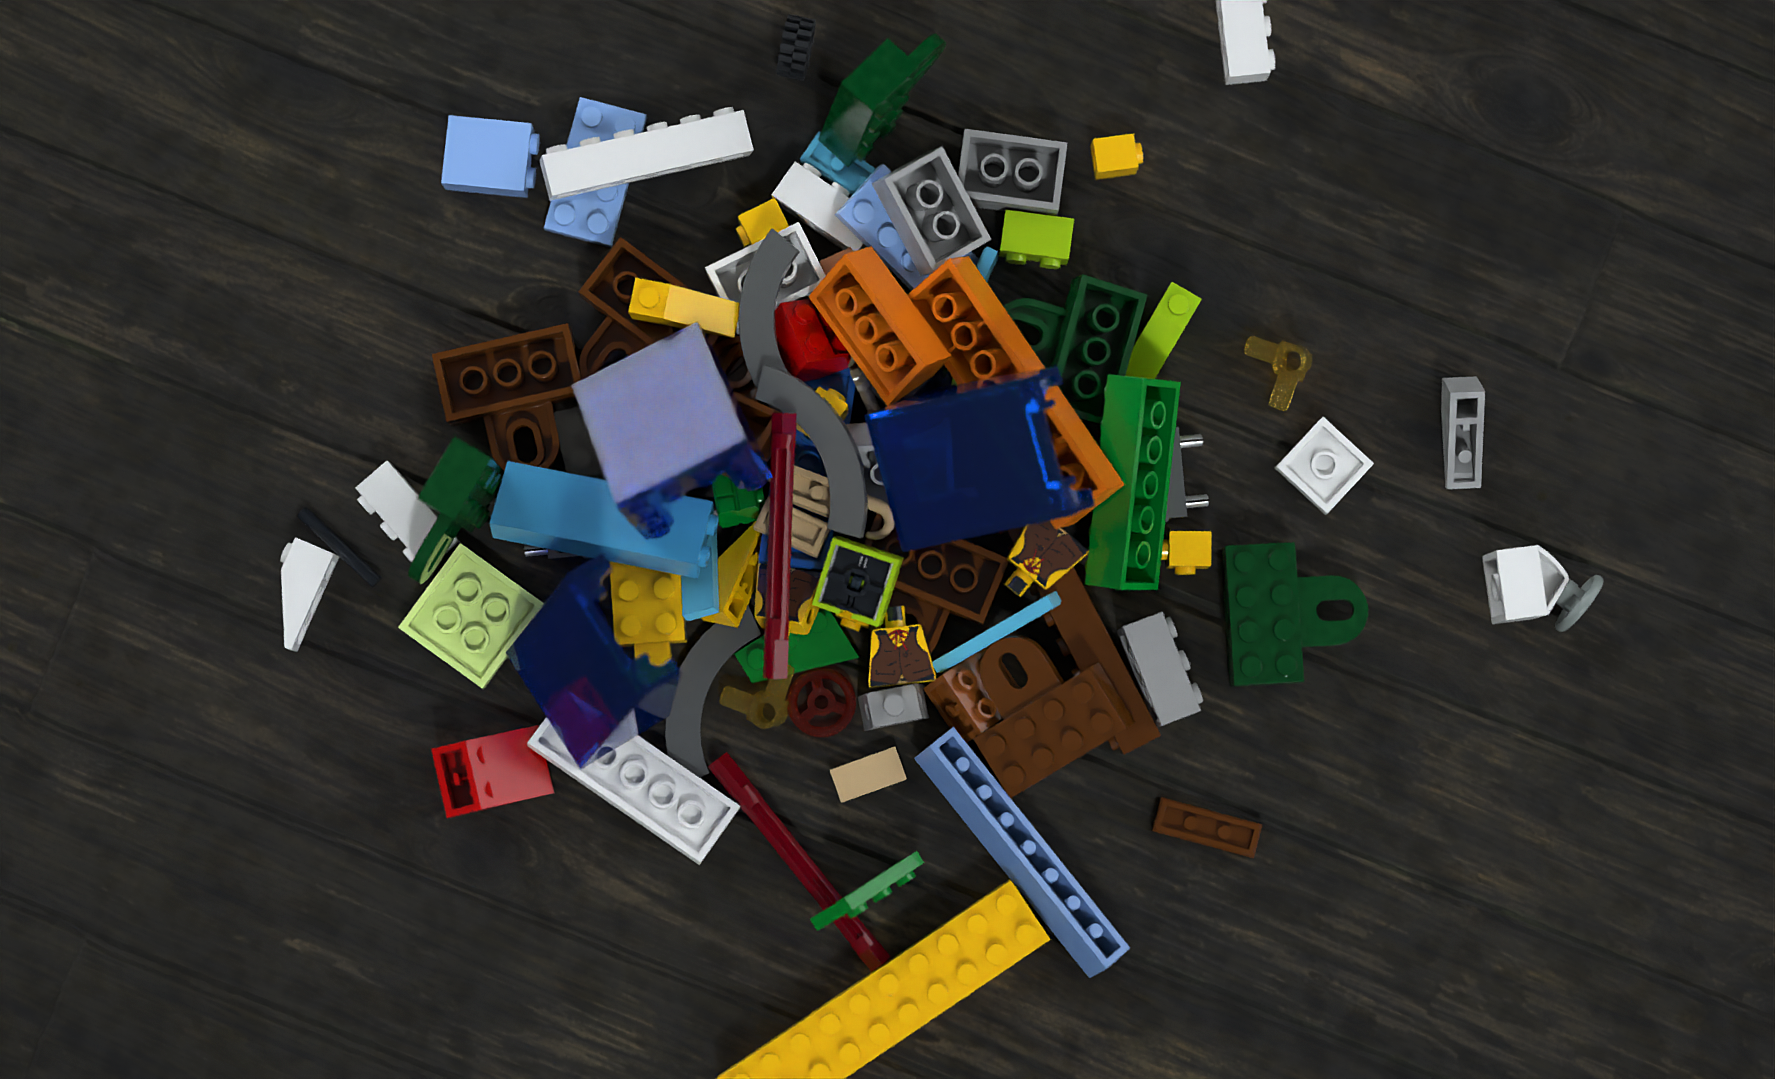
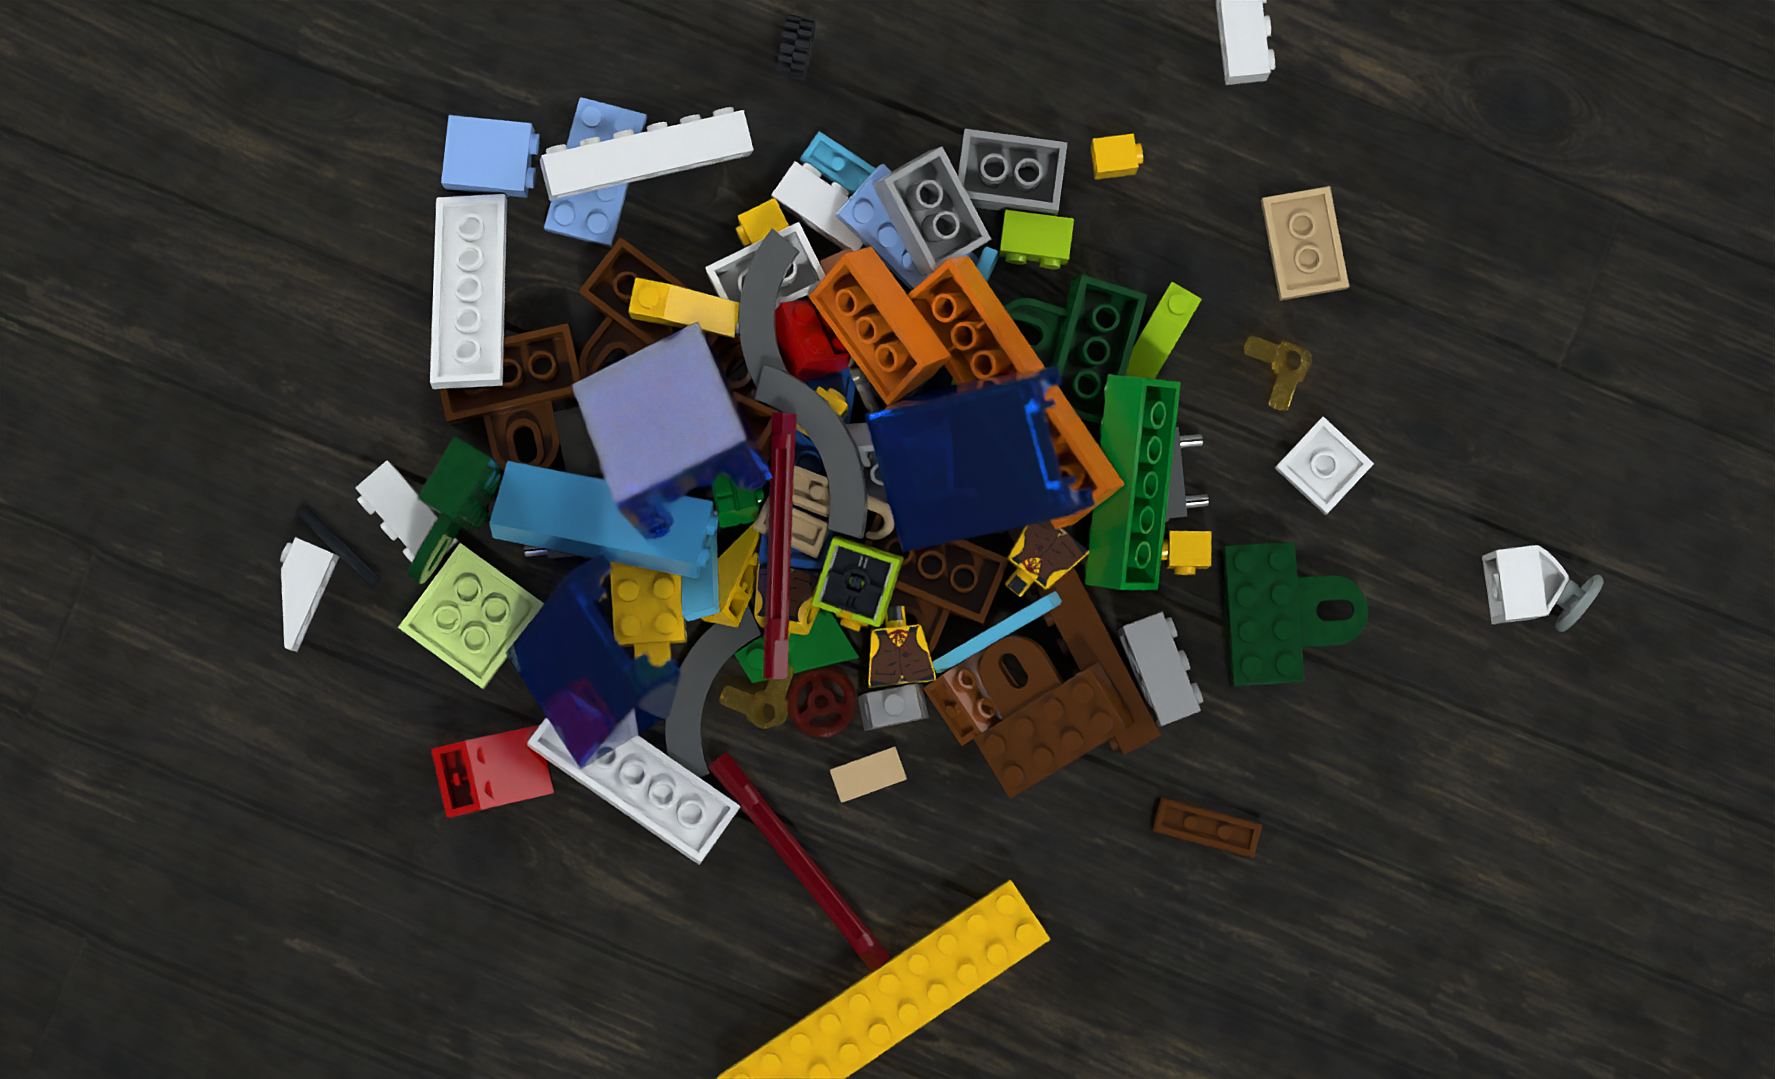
green wing [810,851,924,931] -> none
dark green brick [818,33,947,167] -> none
medium blue brick [914,727,1130,978] -> none
light grey slope [1441,376,1485,489] -> none
none -> white plate [430,194,507,389]
none -> tan plate [1261,186,1349,301]

